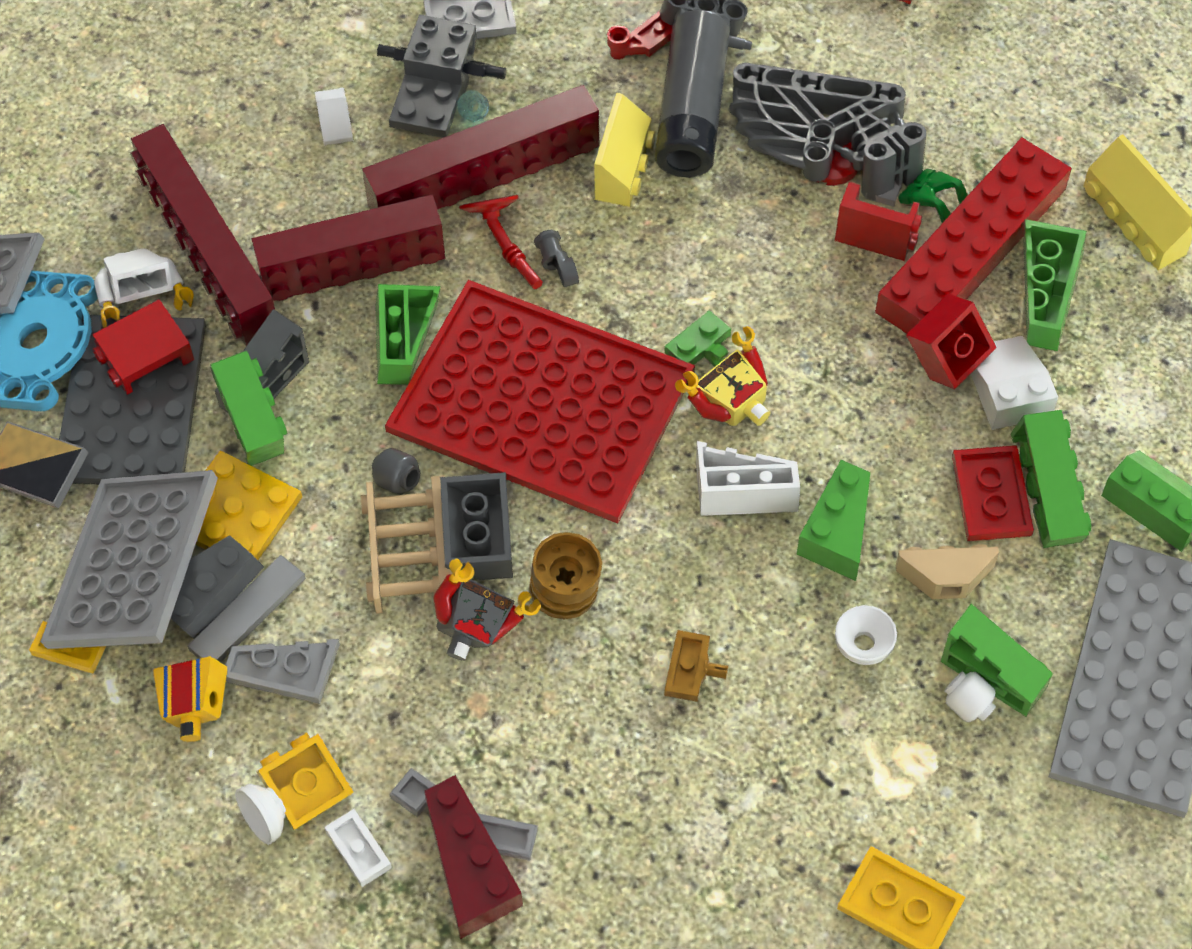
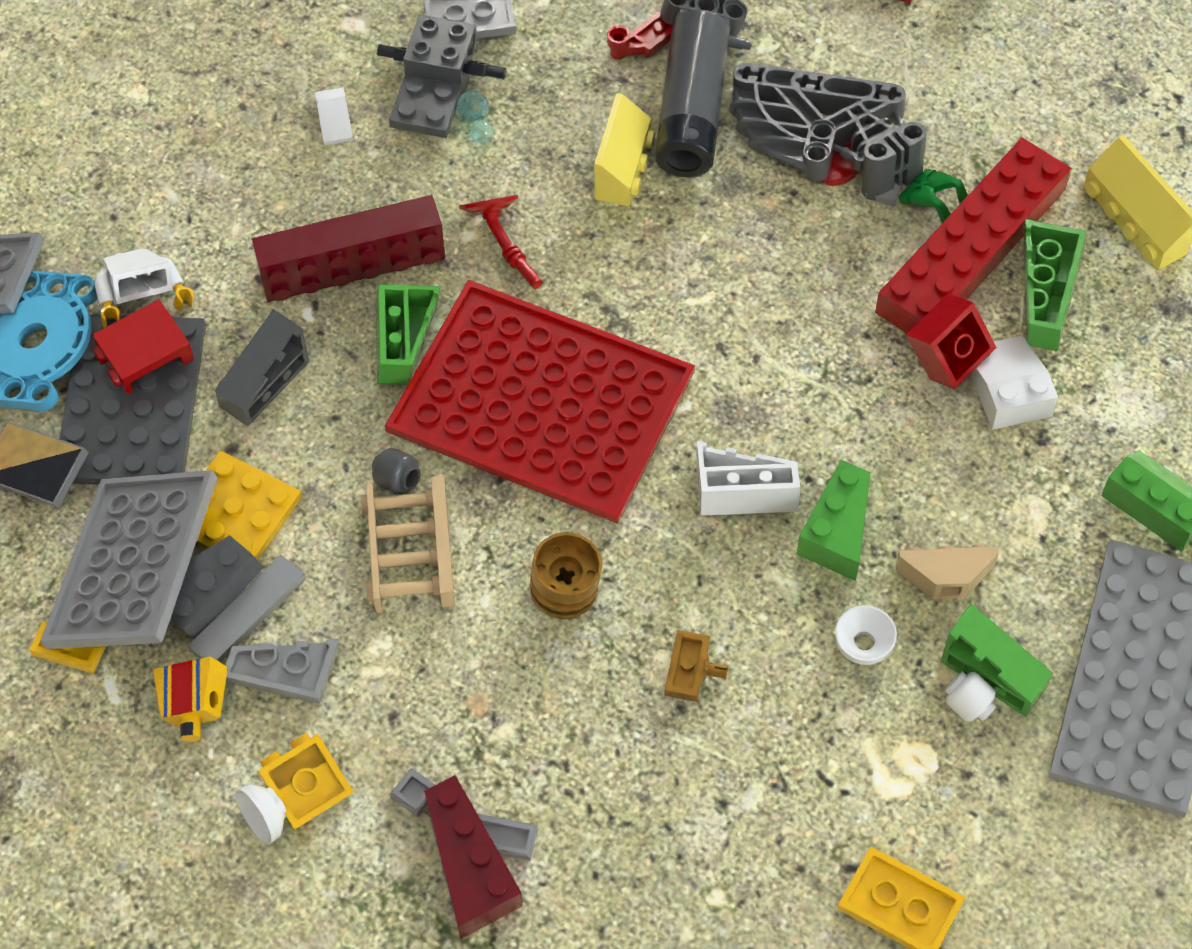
dark red brick [130,124,275,346] -> none
bright green wedge [210,351,288,466] -> none
white plate [324,809,392,887] -> none
dark red brick [362,84,599,210] -> none
torso [433,559,541,661] -> none
dark grey slope [440,472,513,580] -> none
dark grey connector [534,229,579,287] -> none
bright green plate [664,310,731,367] -> none
torso [675,326,770,426] -> none
red panel [835,182,923,261] -> none
red plate [952,445,1034,541] -> none
bright green wedge [1010,410,1091,548] -> none

